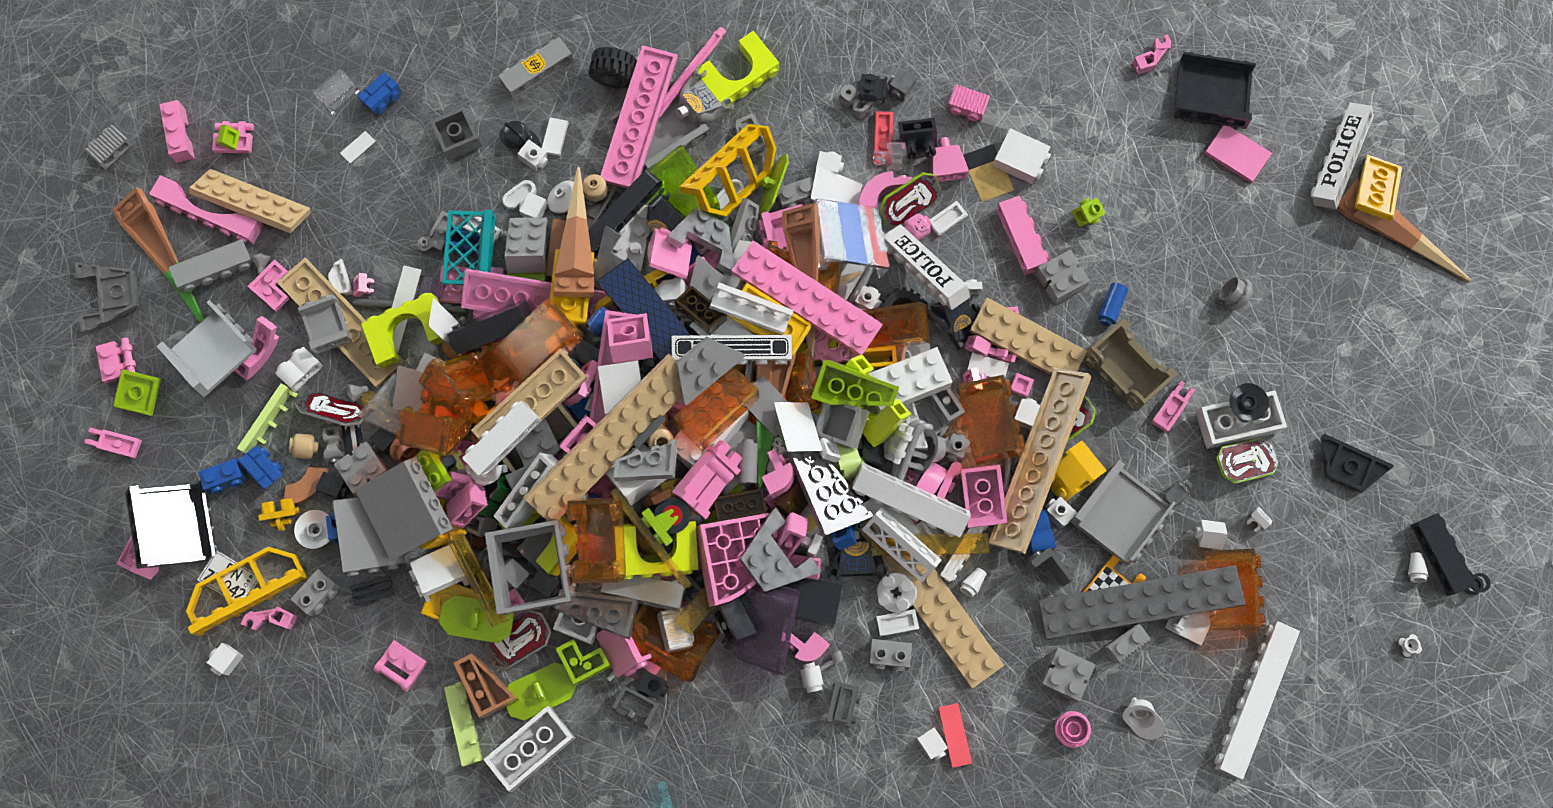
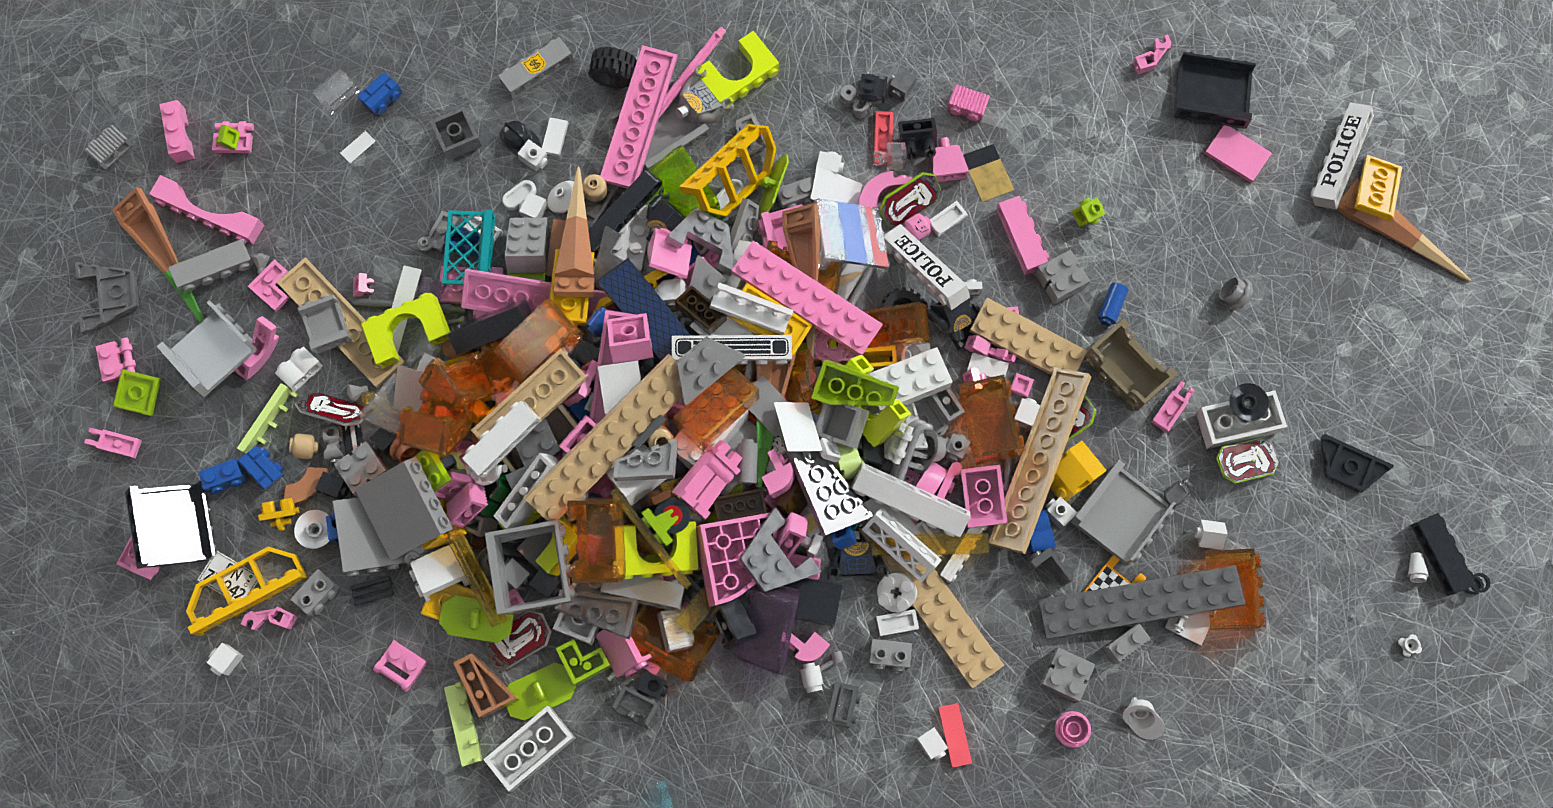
tan plate [189,169,310,234] -> none
white tile [328,259,353,295] -> none
white sticker [429,298,461,357] -> none
white brick [853,286,882,316] -> none
white cone [960,568,987,598] -> none
white brick [993,128,1051,184] -> none
white brick [1214,621,1300,780] -> none
white tile [1247,507,1272,532] -> none

